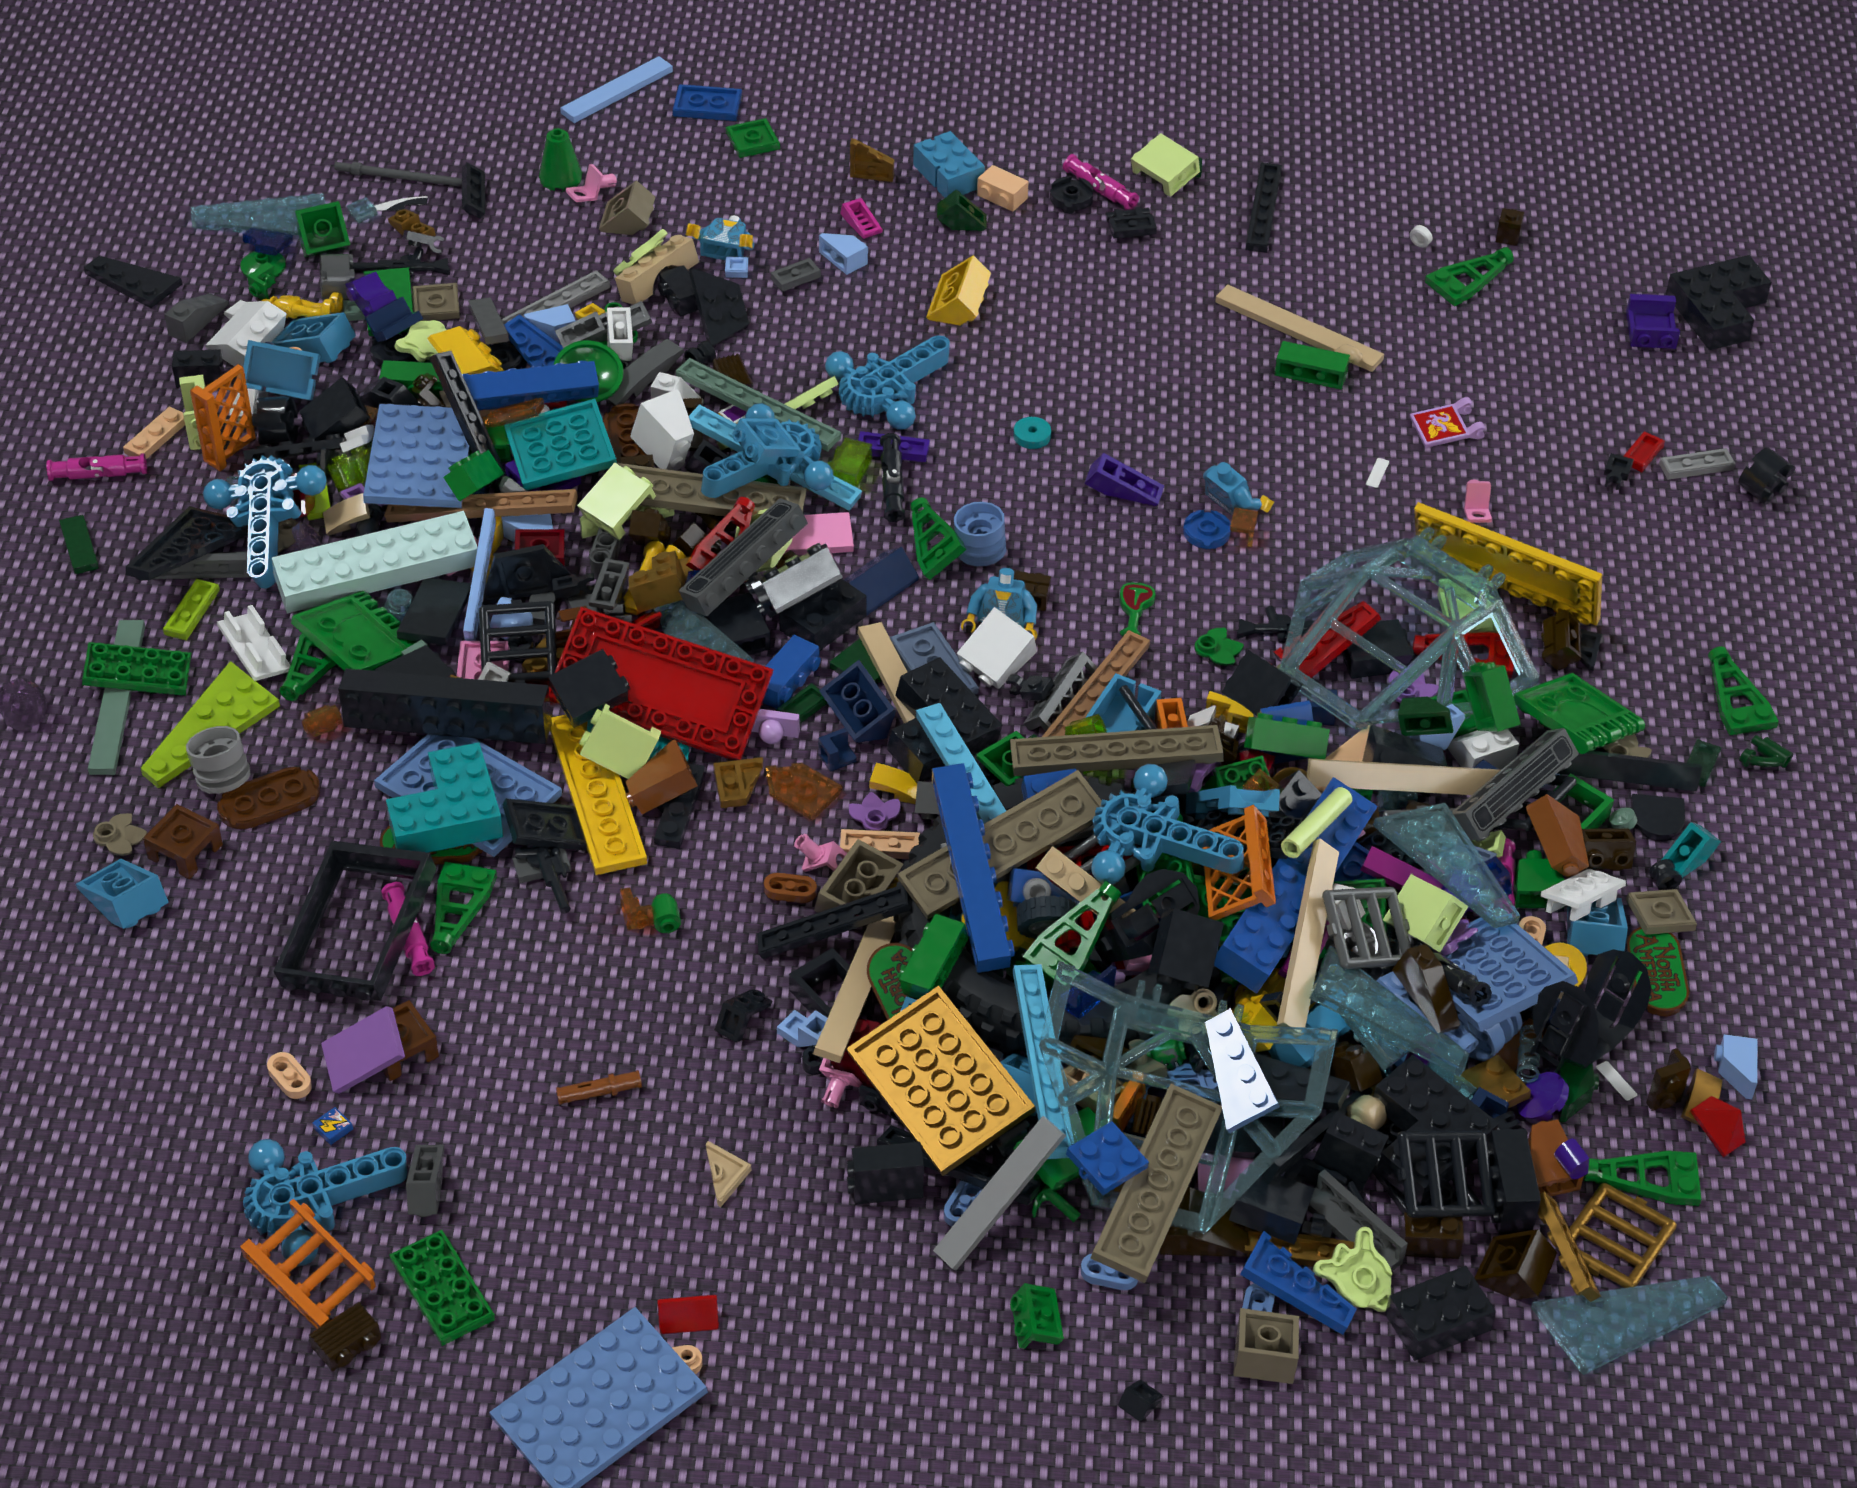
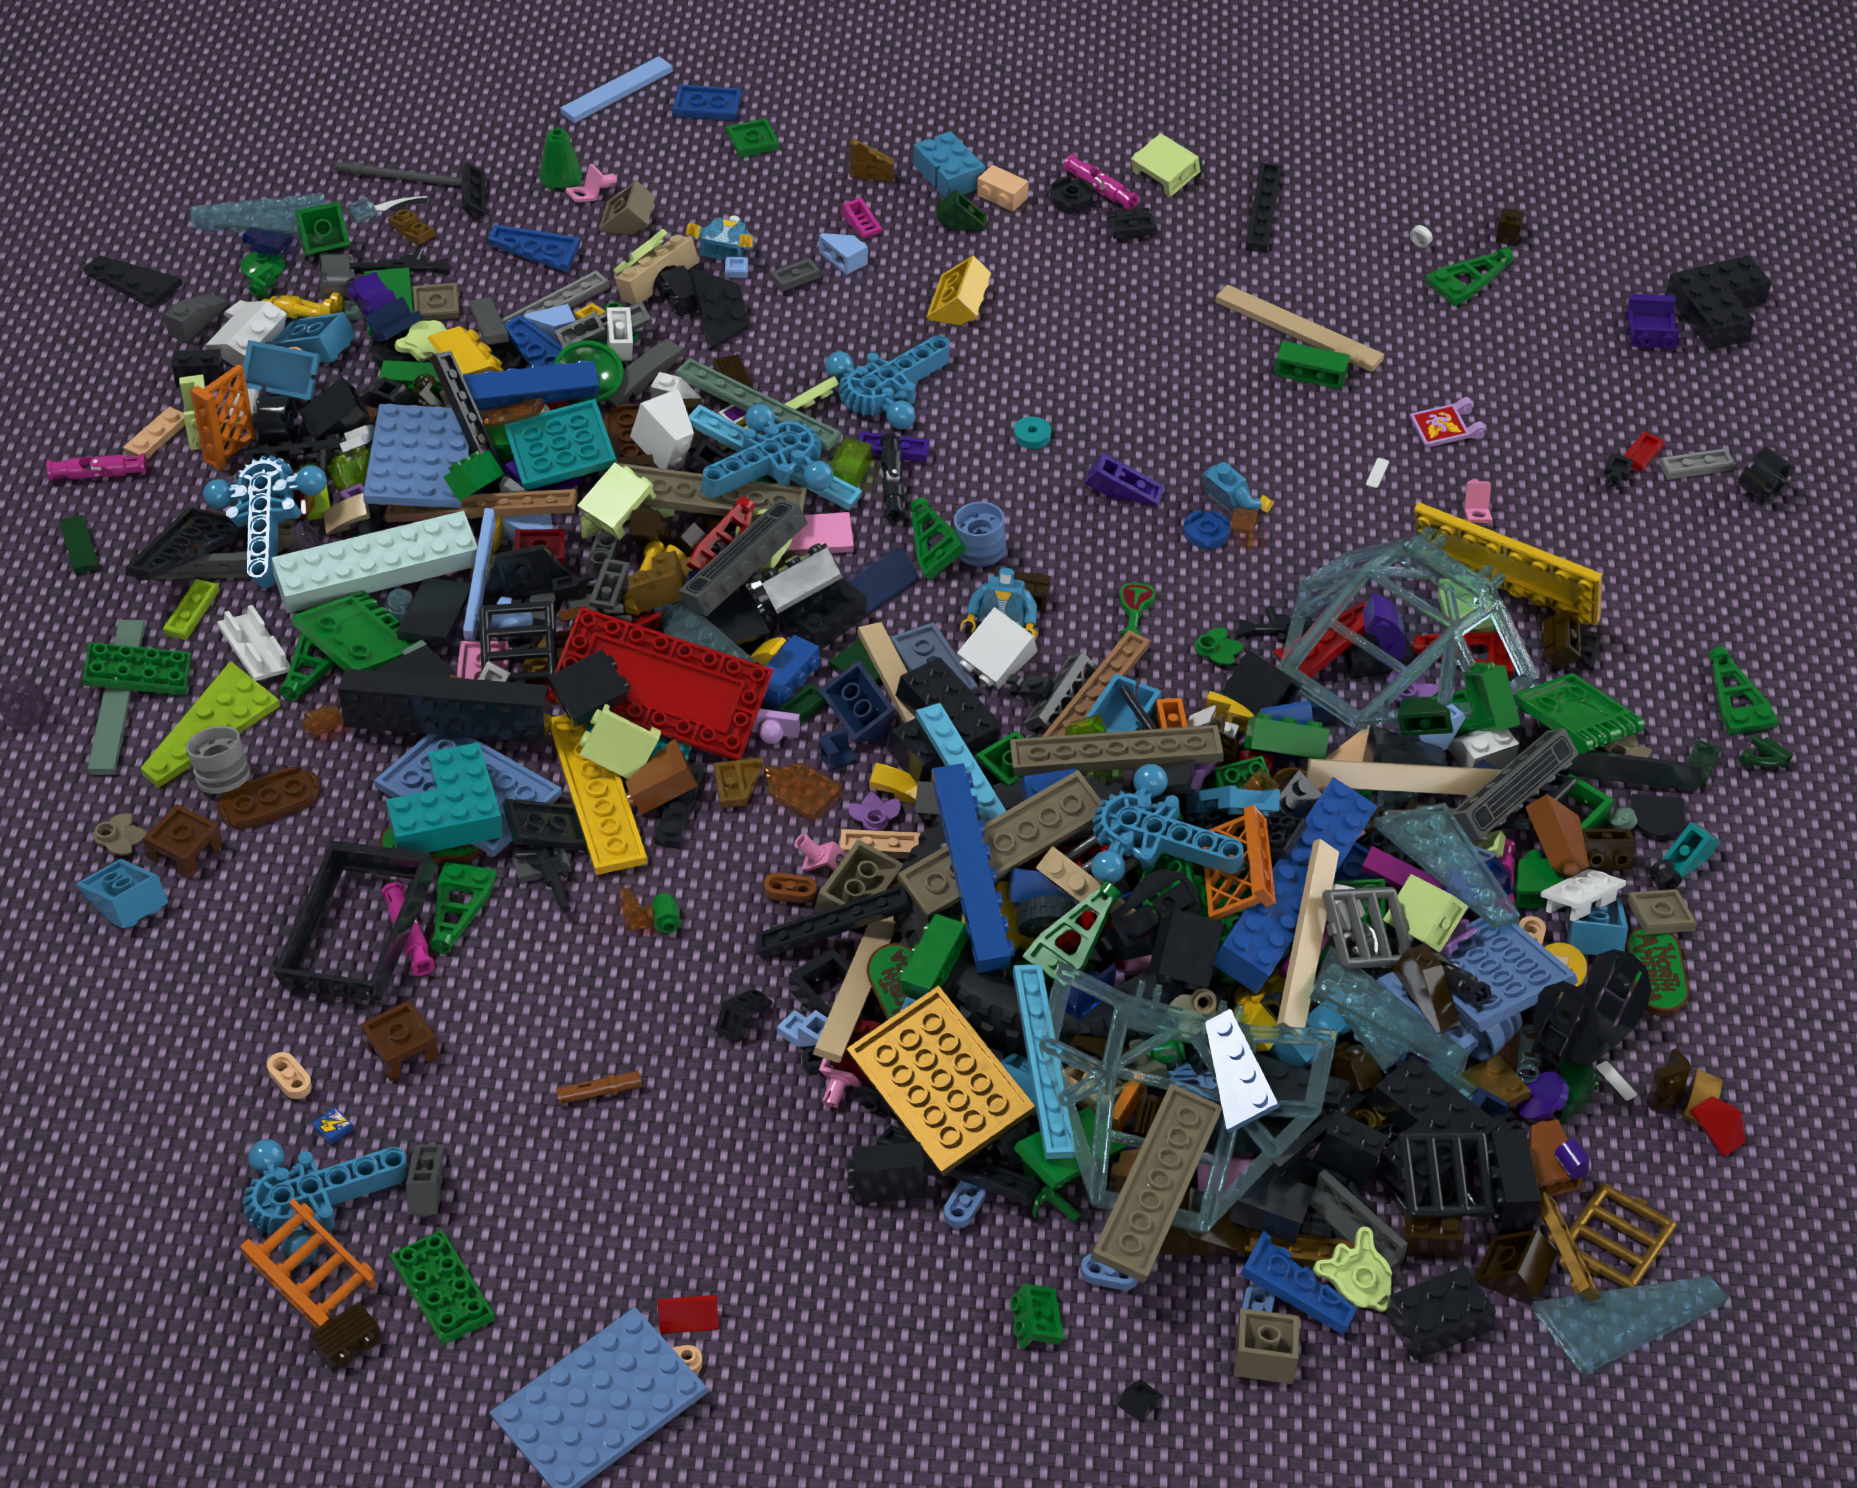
medium lavender tile [321,1006,405,1094] -> none
plate [403,230,444,253] -> none
black wheel [684,340,716,365] -> none
tan tile [706,1141,752,1207] -> none
dark azure plate [732,418,801,465] -> none
light grey tile [933,1116,1066,1270] -> none
light grey tile [1023,878,1051,900] -> none
blue plate [1066,1121,1149,1195] -> none
yellowish green piece [1281,787,1352,858] -> none
tan head [1346,1095,1387,1130] -> none
green plate [1583,1151,1702,1206] -> none
light blue slope [1714,1034,1757,1100] -> none
none -> blue wing [488,224,580,272]
none -> yellow slope [747,637,786,666]
none -> dark purple brick [1363,593,1406,659]

